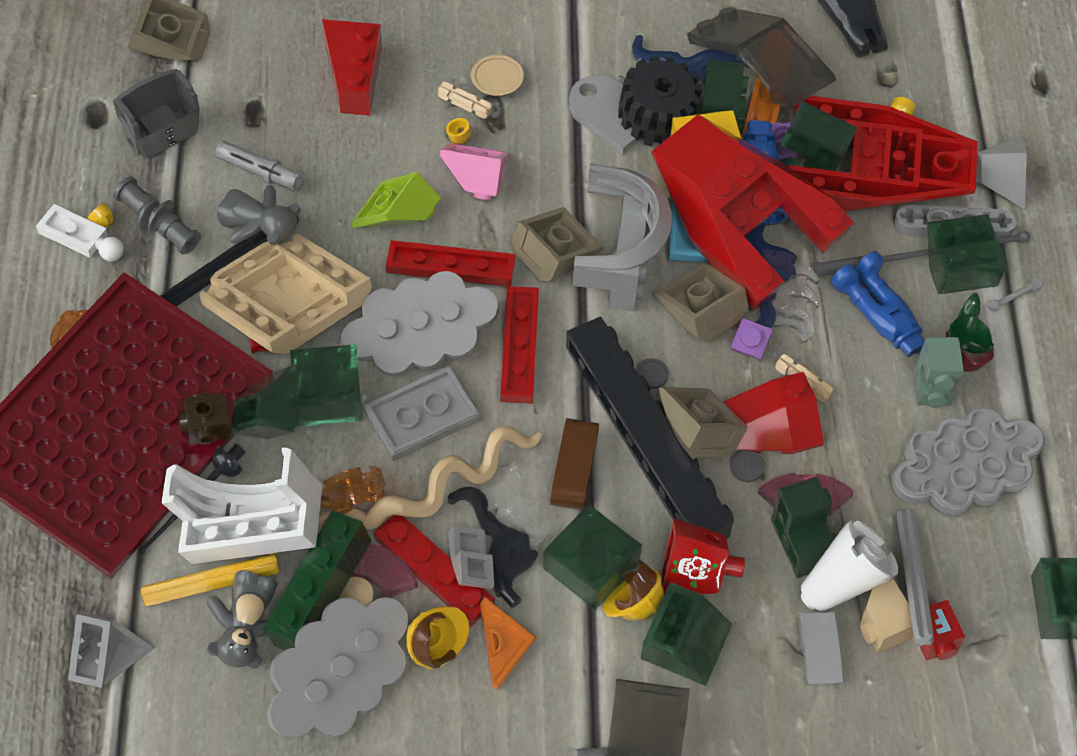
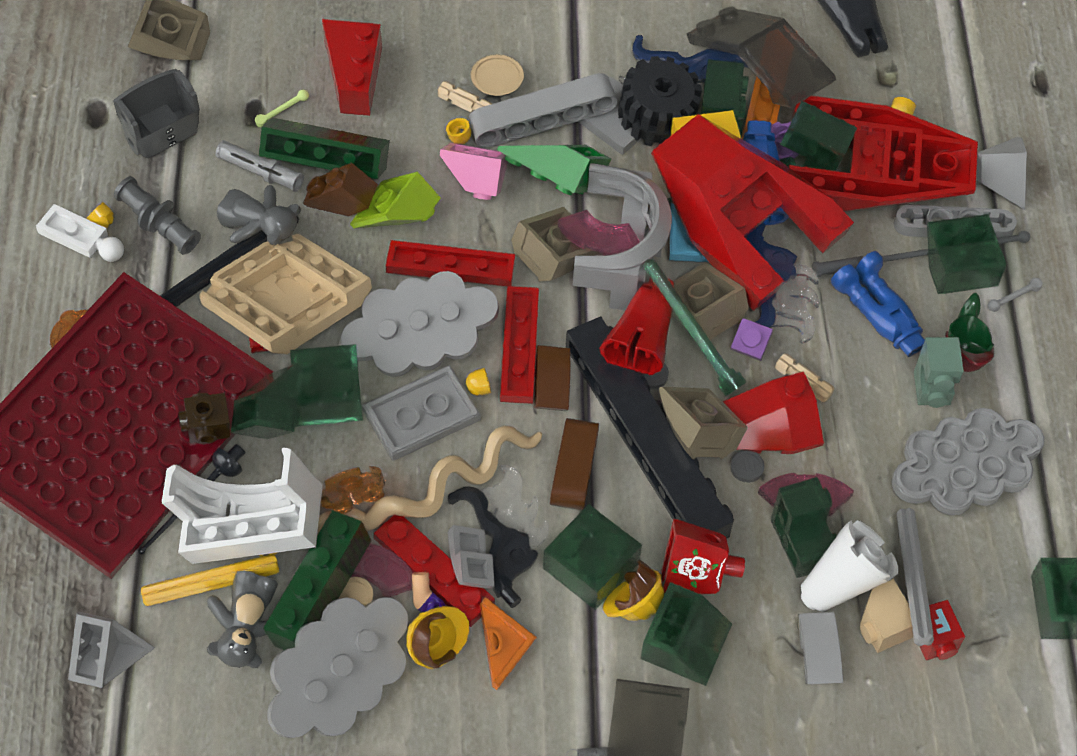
none -> yellowish green hinge [255,89,309,127]
none -> dark green brick [259,118,390,179]
none -> reddish brown slope [303,163,378,216]
none -> light nougat arm [412,572,445,612]
none -> yellow hinge [466,368,492,396]
none -> light grey beam [468,73,618,148]
none -> slope [497,145,612,195]
none -> reddish brown slope [534,345,571,411]
none -> clear pink tile [558,210,640,256]
none -> red piece [599,275,674,375]
none -> clear green piece [644,259,747,396]

